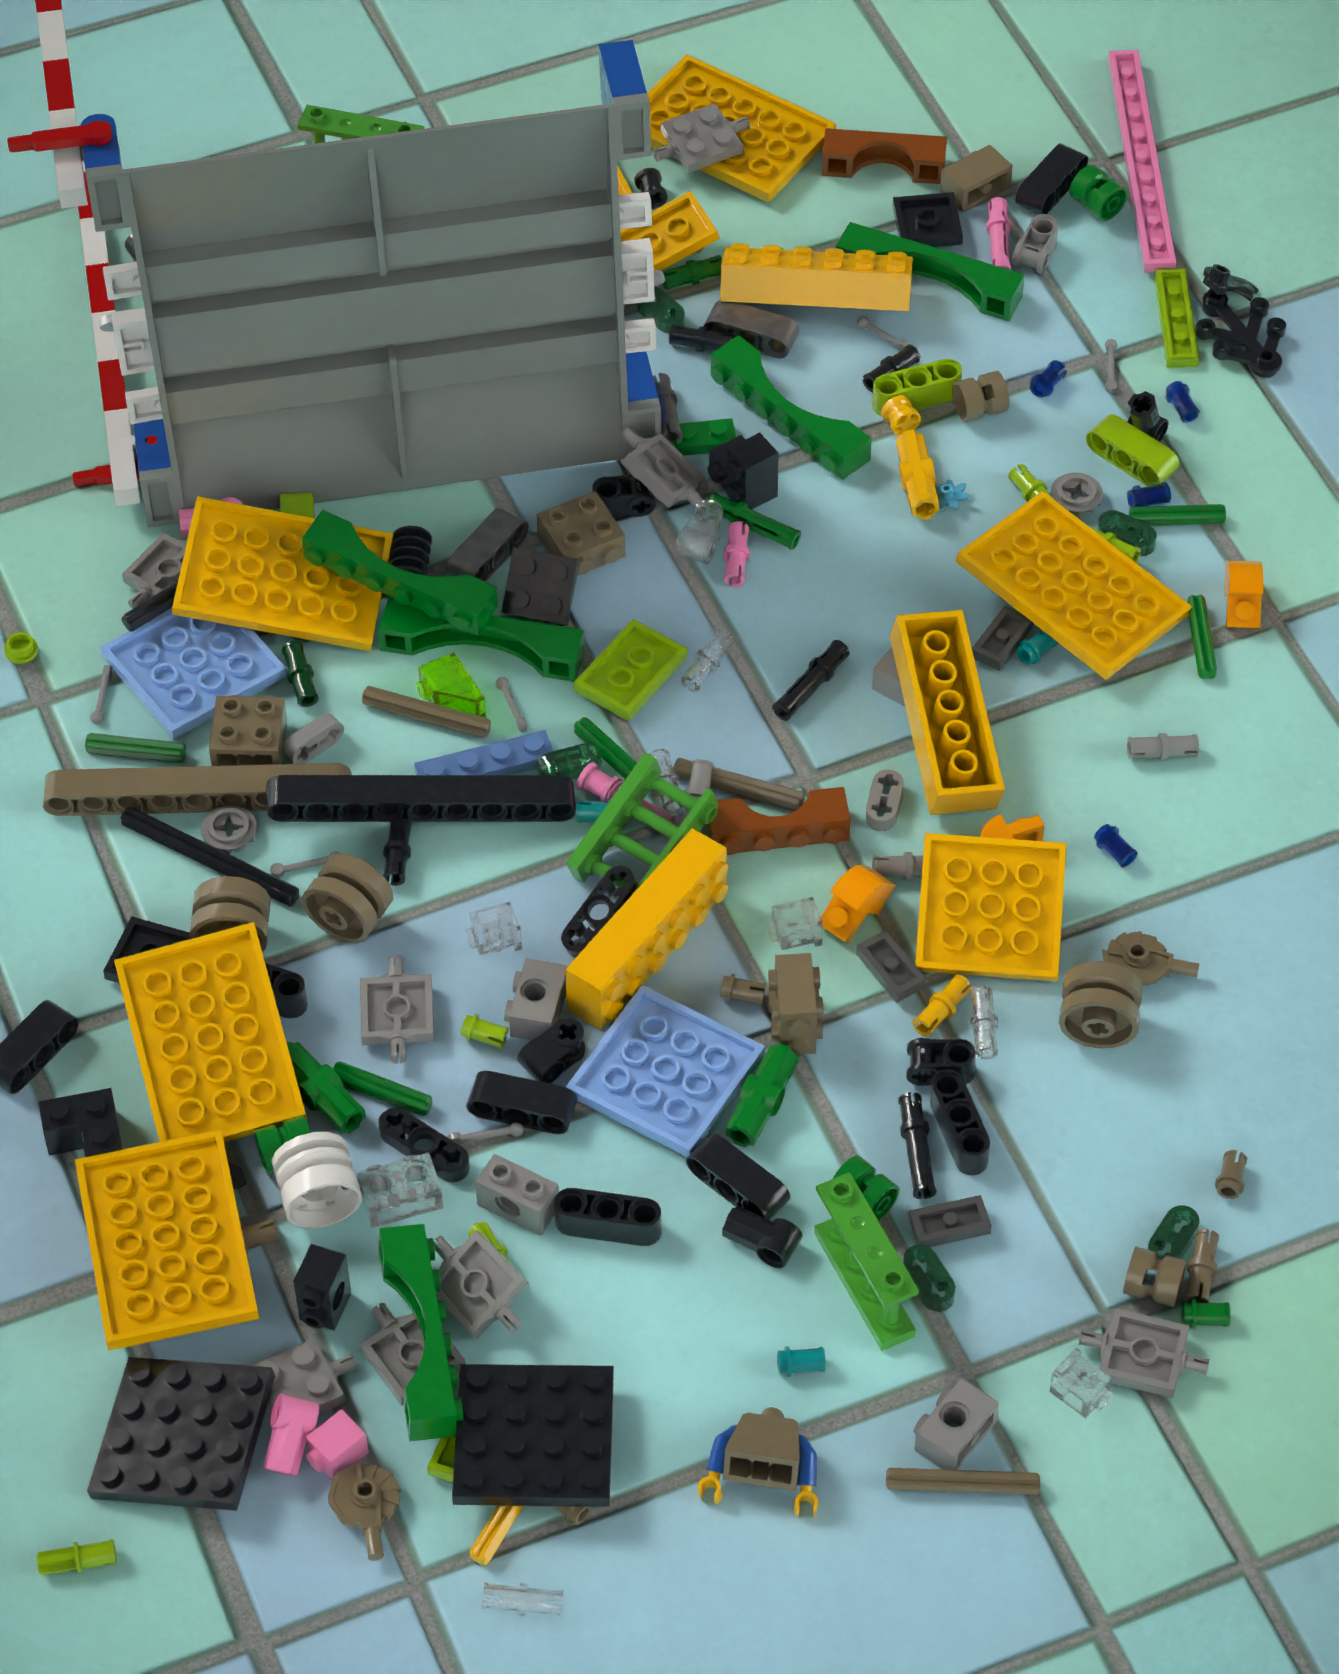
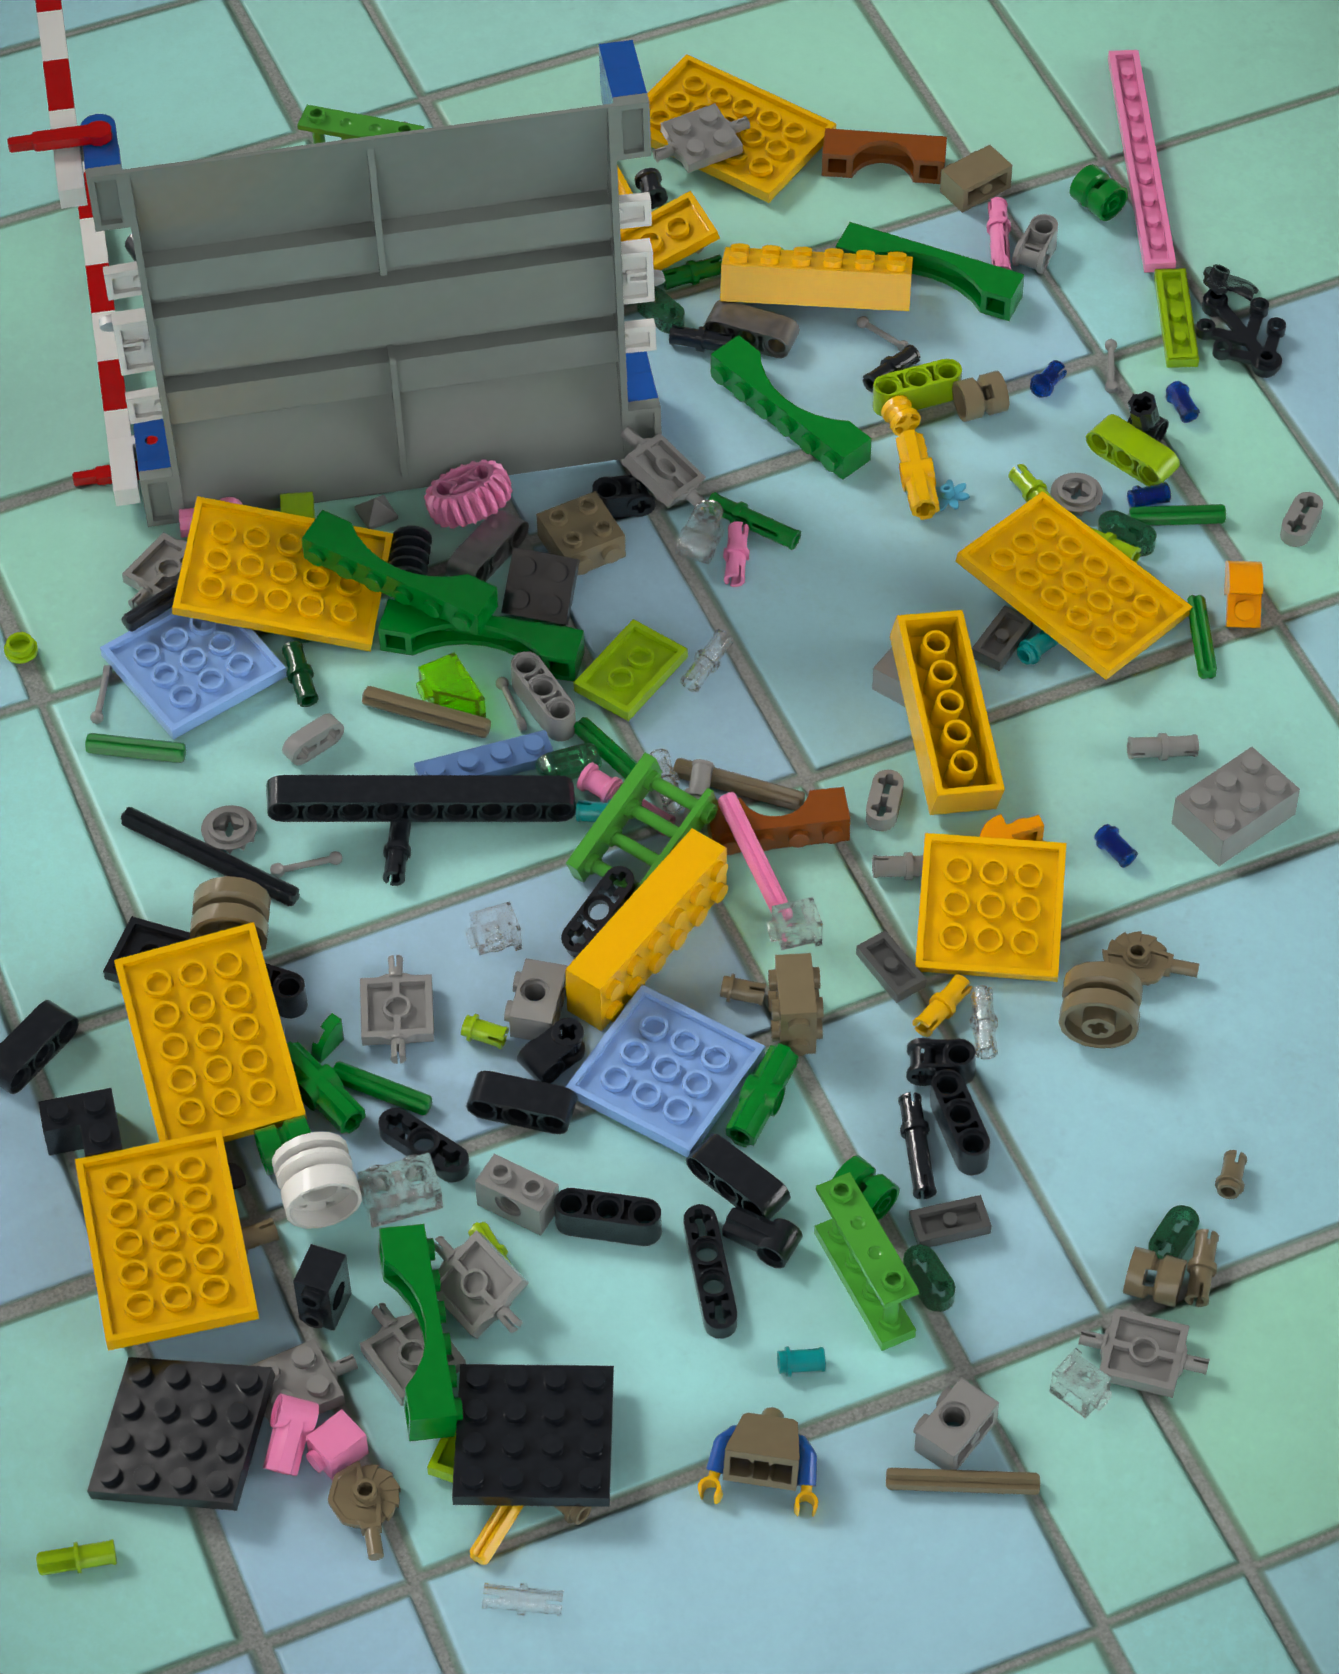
dark tan beam [43,763,352,816] -> none
dark tan brick [209,695,287,766] -> none
dark tan wheel [301,853,394,943] -> none
light grey hinge [447,1122,524,1145] -> none
flat silver pin [653,373,683,446] -> none
green plate [673,418,736,456] -> none
black brick [707,432,779,509] -> none
black pin [772,640,850,721] -> none
light orange brick [817,865,896,943] -> none
black plate [892,192,963,247] -> none
black beam [1015,143,1088,215] -> none
green pin [1181,1299,1230,1329] -> none
none -> green tile [311,1013,344,1063]
none -> light grey slope [354,495,398,529]
none -> bright pink gear [424,460,513,529]
none -> light grey beam [511,651,576,741]
none -> black beam [683,1204,737,1338]
none -> bright pink axle [718,792,792,921]
none -> light grey brick [1172,747,1300,866]
none -> light grey beam [1280,492,1323,547]

